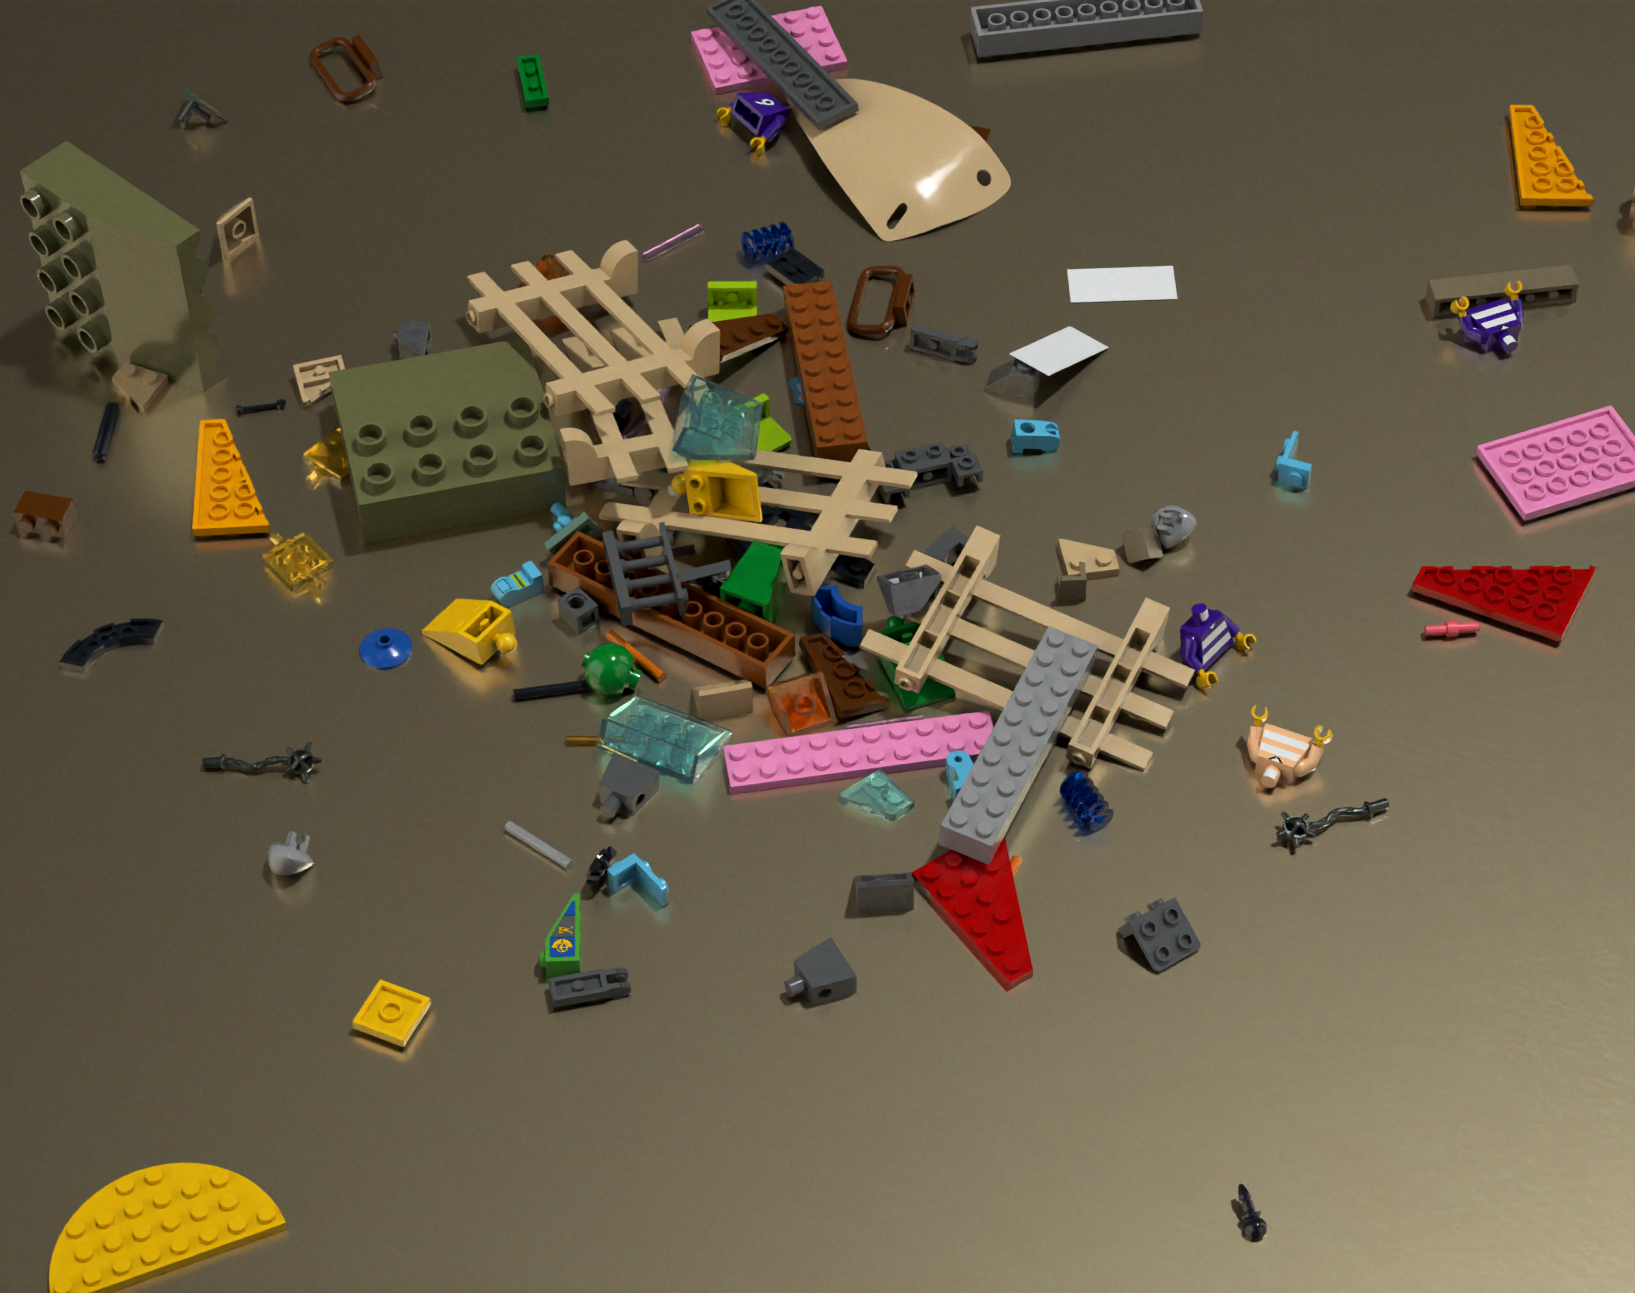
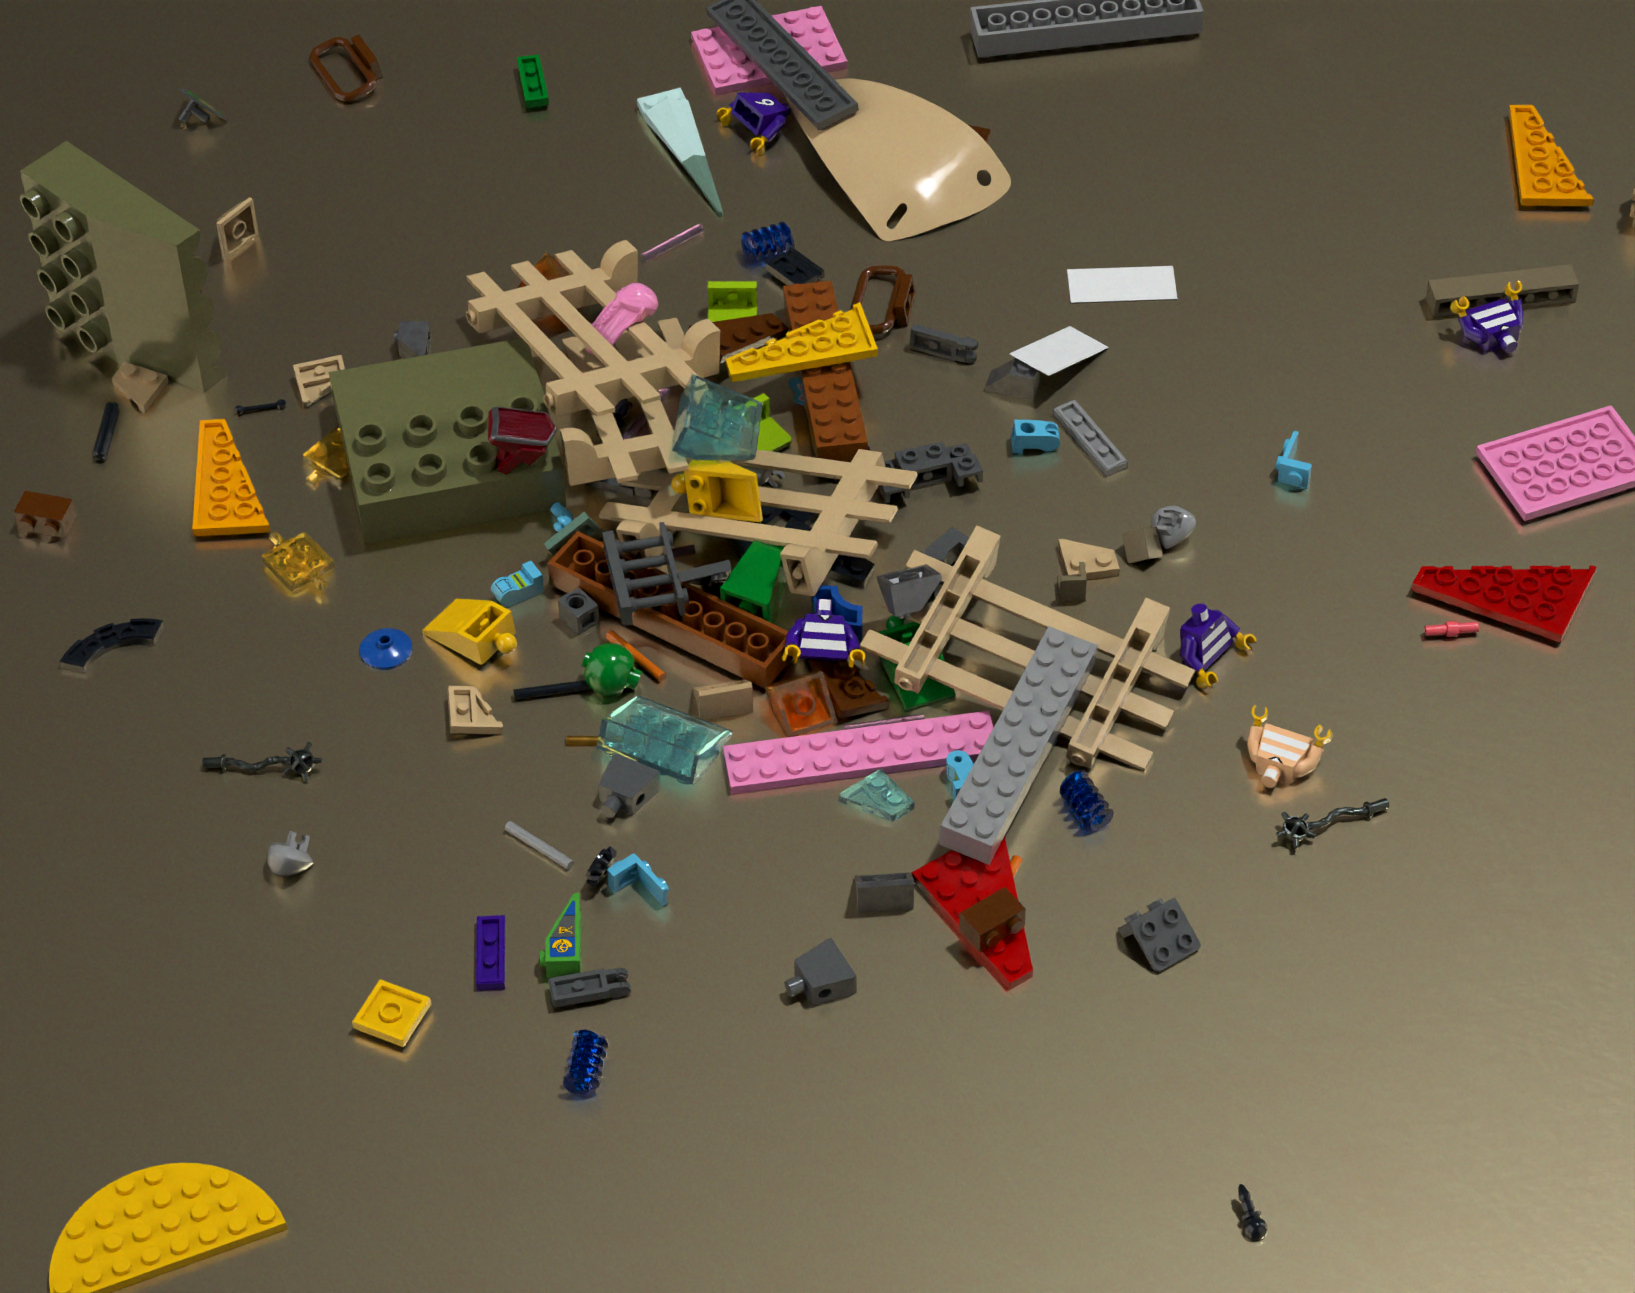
none -> tan wing [448,686,503,734]
none -> dark purple tile [476,915,506,990]
none -> dark red piece [488,407,557,475]
none -> clear blue piece [563,1029,609,1095]
none -> bright pink hair [586,283,658,355]
none -> light aqua plate [637,88,723,217]
none -> yellow wing [725,302,878,382]
none -> torso [782,599,866,668]
none -> reddish brown brick [959,887,1026,952]
none -> light grey tile [1053,400,1128,477]

